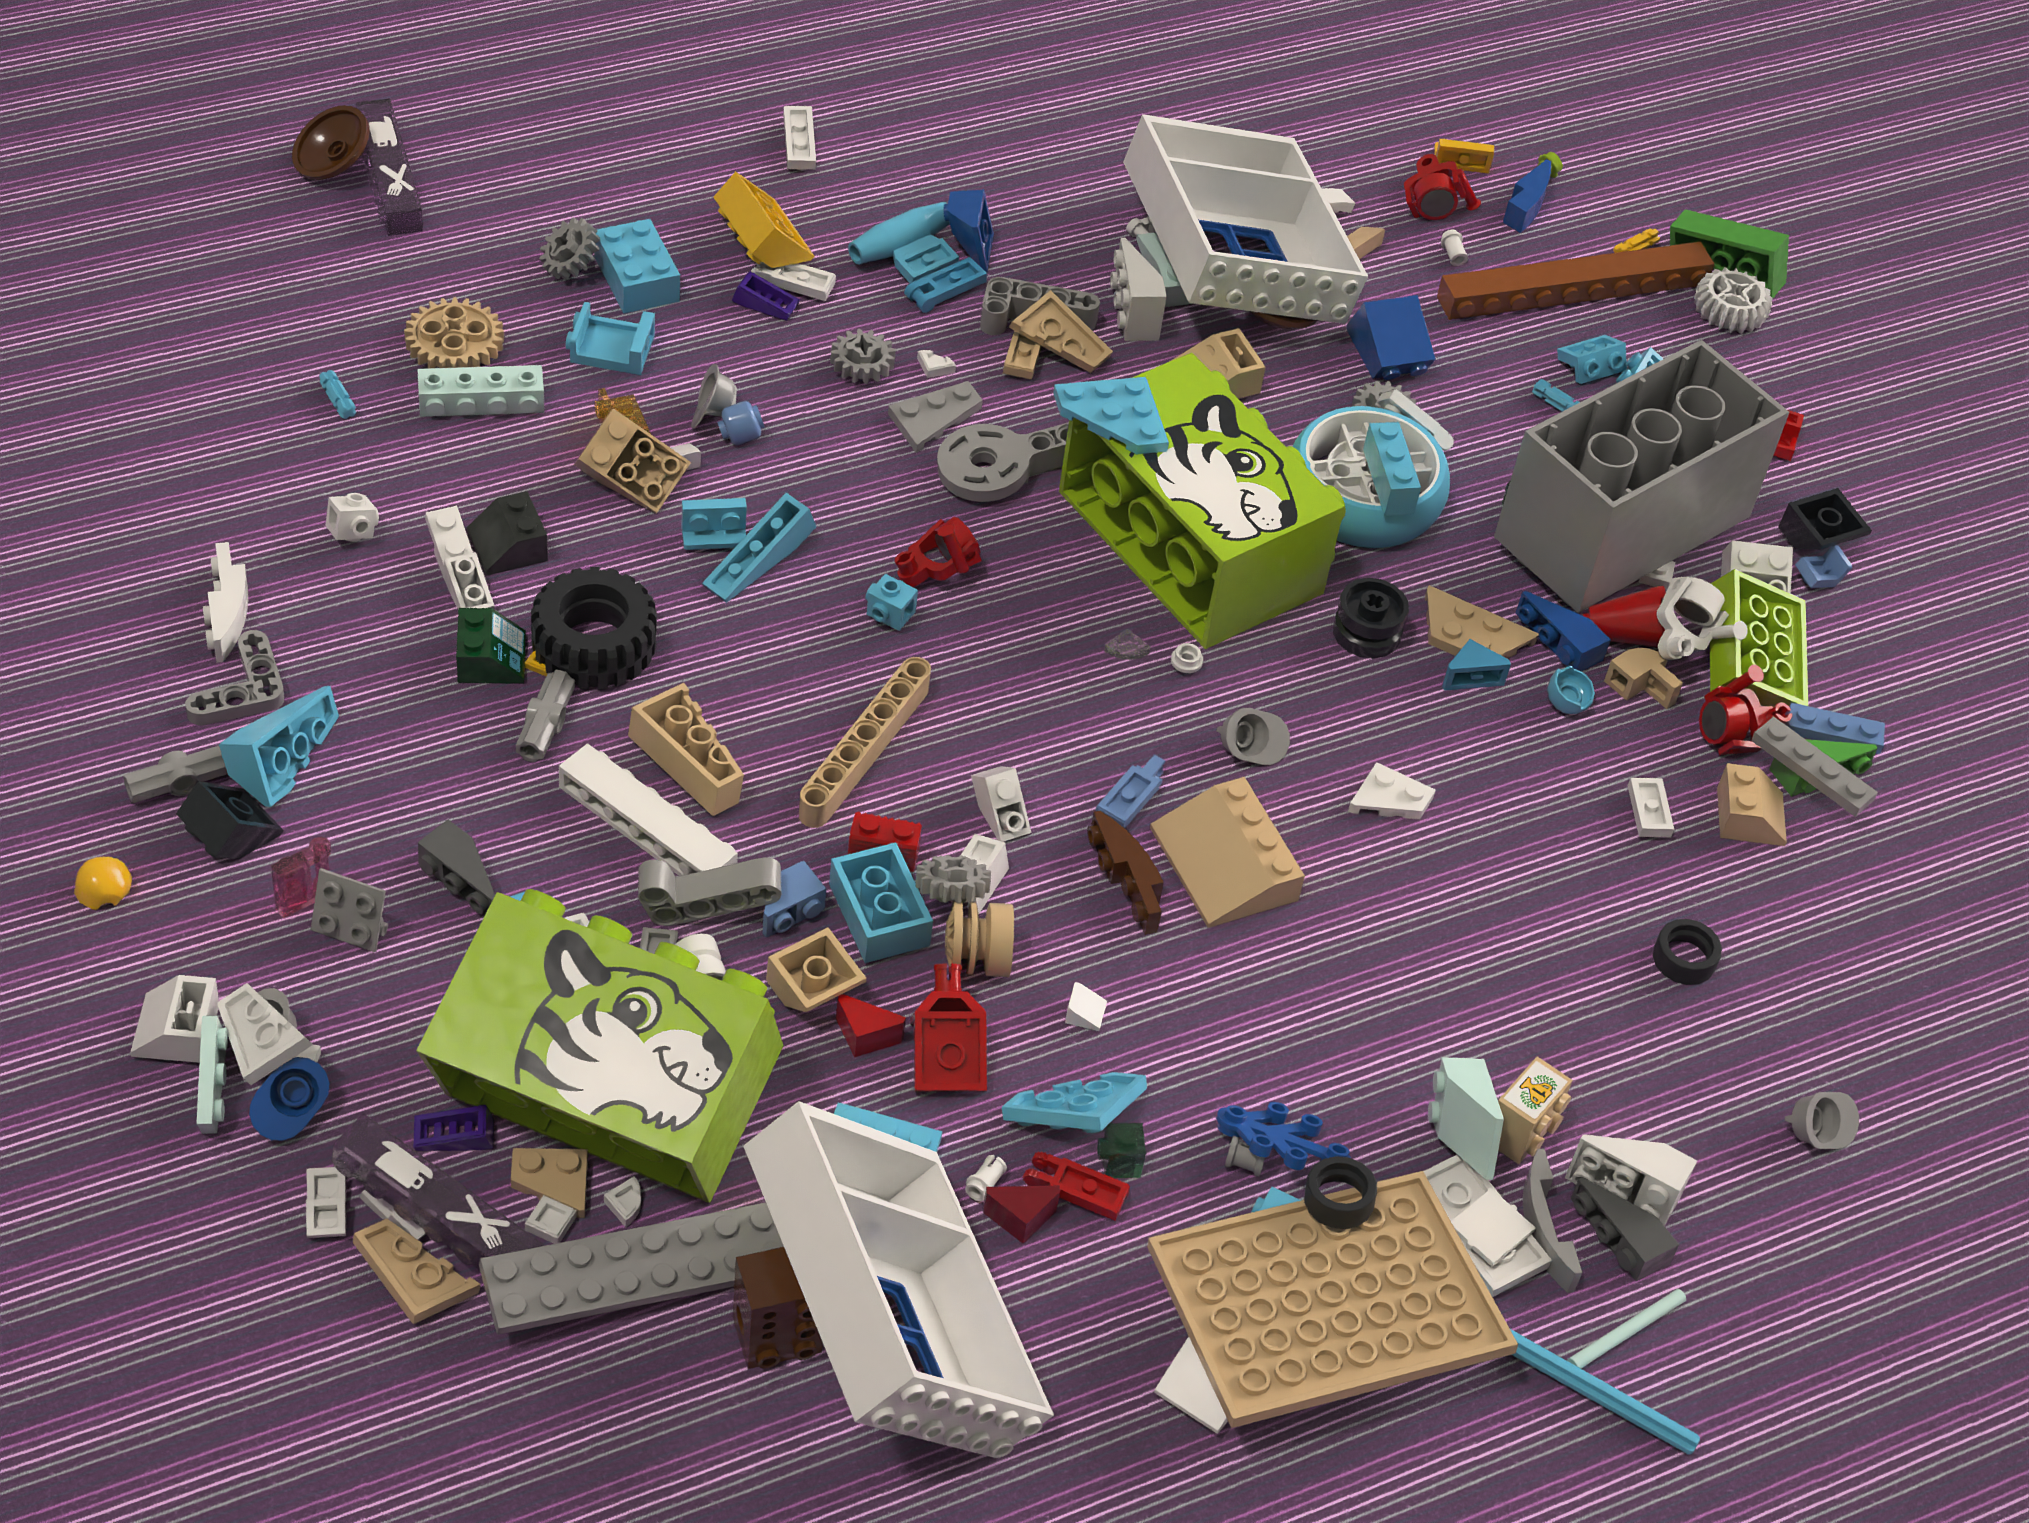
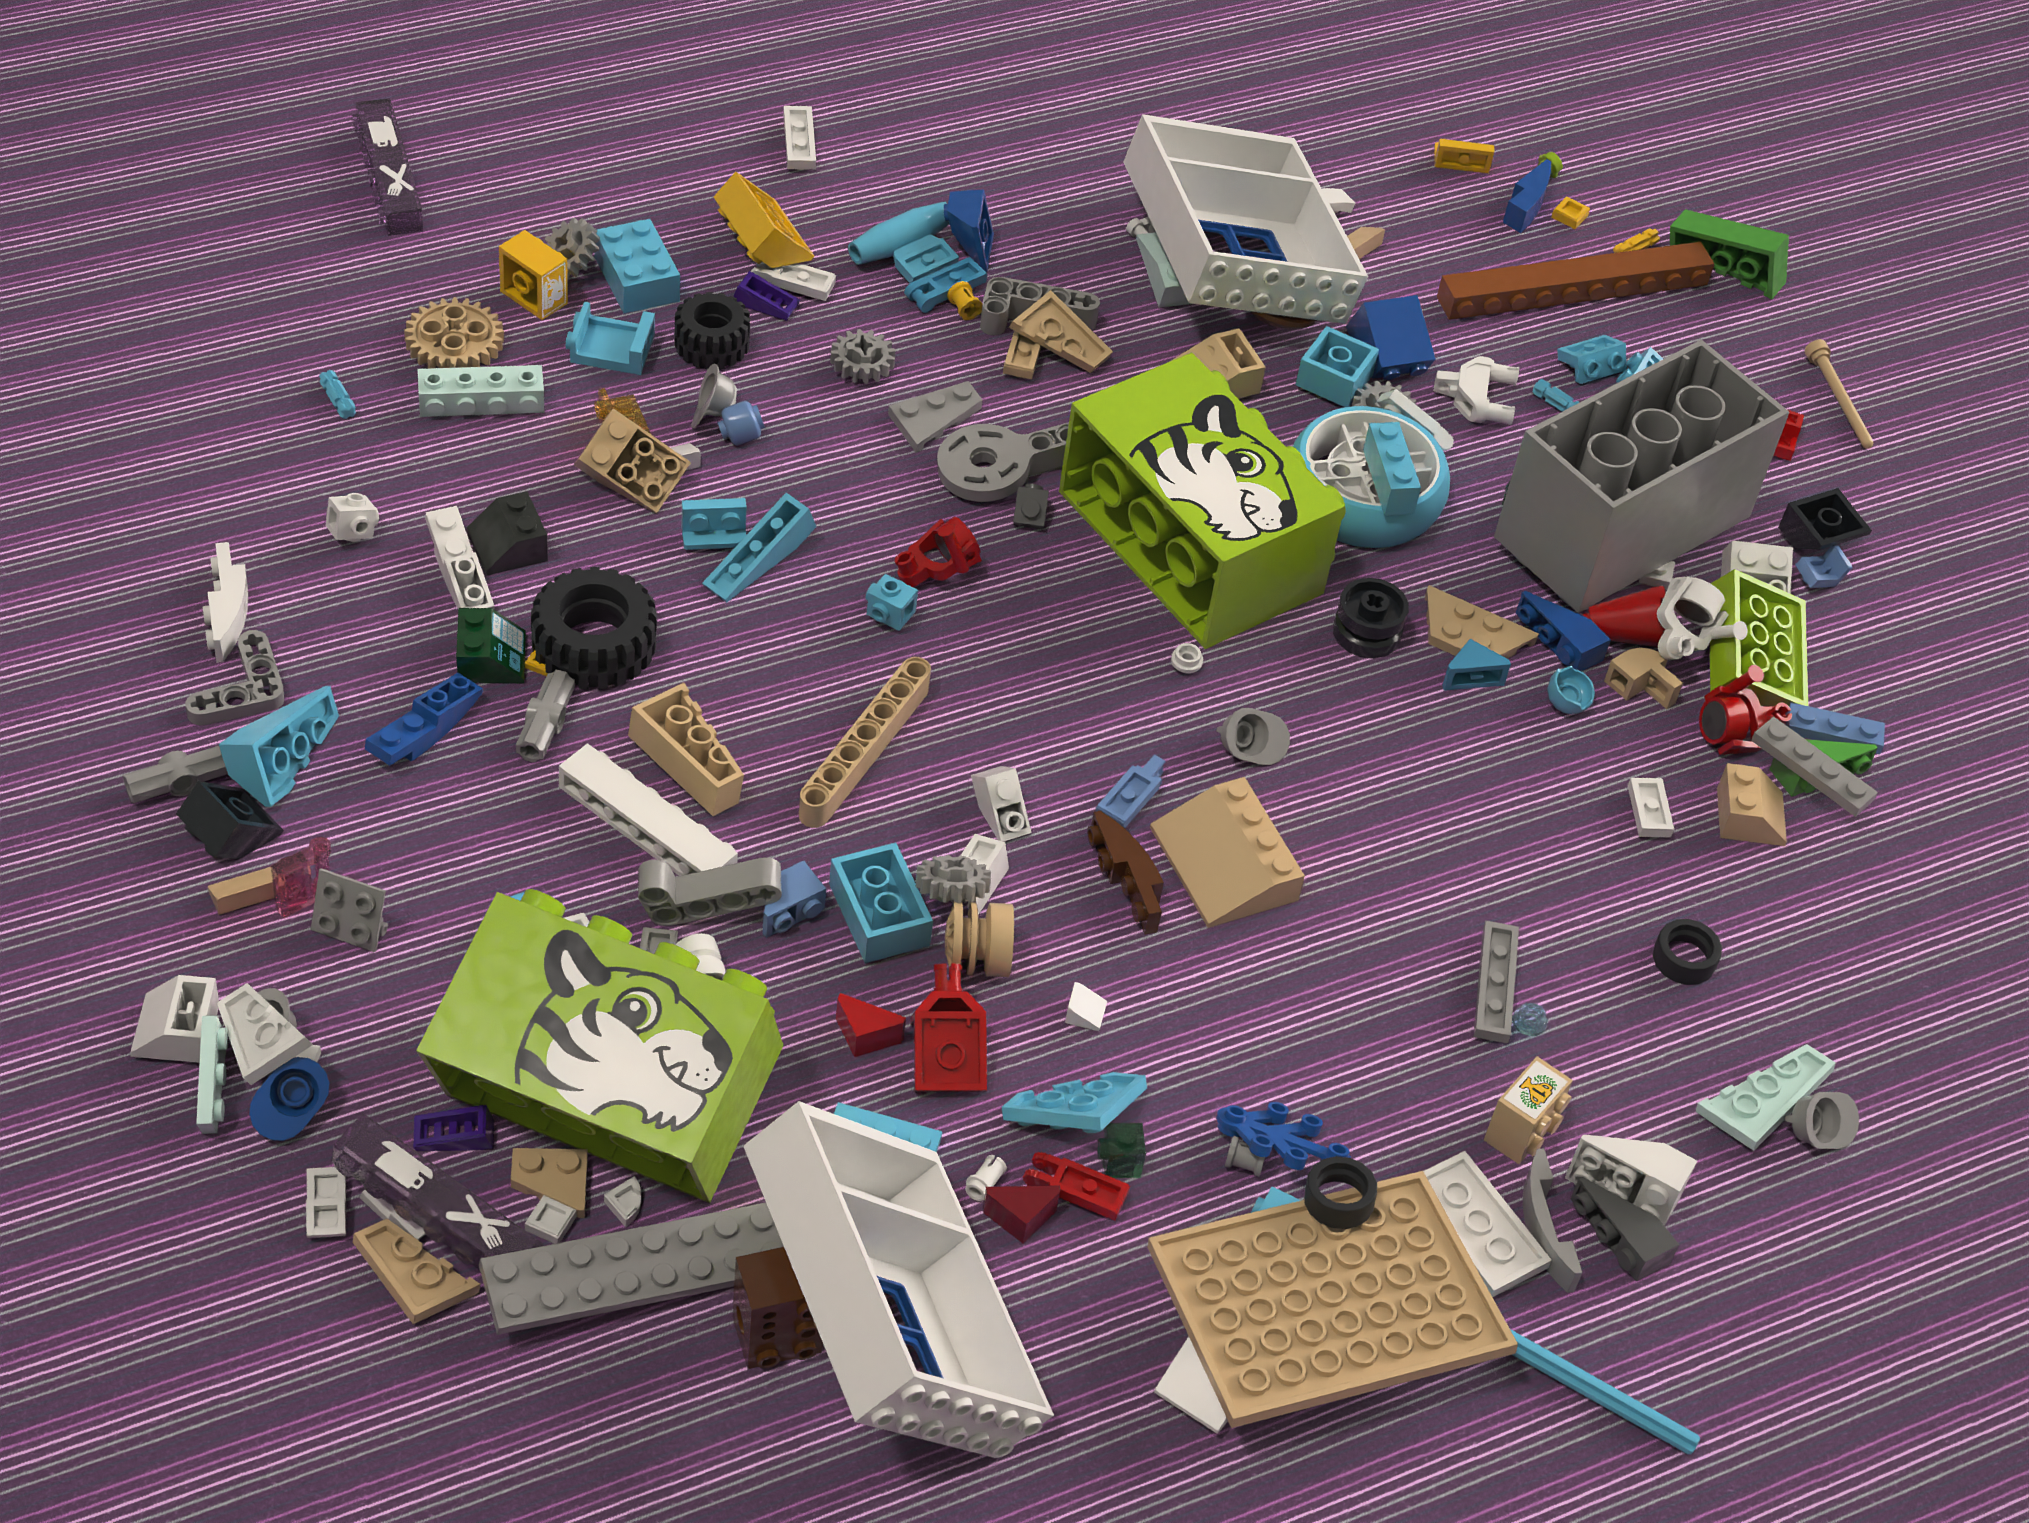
yellow hair [74,856,132,910] -> none
reddish brown dish [292,105,370,180] -> none
dark grey slope [418,819,495,915] -> none
tan slope [766,927,867,1012] -> none
red brick [848,811,922,872] -> none
white tile [917,350,956,378] -> none
medium azure plate [1053,377,1169,454] -> none
clear tile [1104,628,1151,660] -> none
white slope [1110,238,1167,341] -> none
white wing [1348,762,1436,820] -> none
red piece [1404,154,1481,220] -> none
light aqua slope [1428,1057,1504,1180] -> none
white pin [1441,230,1468,266] -> none
white piece [1451,1188,1536,1267] -> none
light aqua bar [1567,1289,1686,1369] -> none
white gear [1694,267,1773,334] -> none
none -> tan slope [207,865,287,915]
none -> blue slope [364,672,483,766]
none -> yellow brick [499,230,568,320]
none -> black tyre [674,292,750,369]
none -> yellow bush [947,281,982,320]
none -> dark grey bracket [1013,484,1049,529]
none -> medium azure brick [1295,326,1379,407]
none -> white connector [1433,356,1520,425]
none -> light grey plate [1473,921,1519,1043]
none -> clear light blue plate [1512,1003,1548,1036]
none -> yellow tile [1551,197,1590,229]
none -> light aqua wing [1695,1044,1836,1151]
none -> tan piece [1804,339,1873,449]

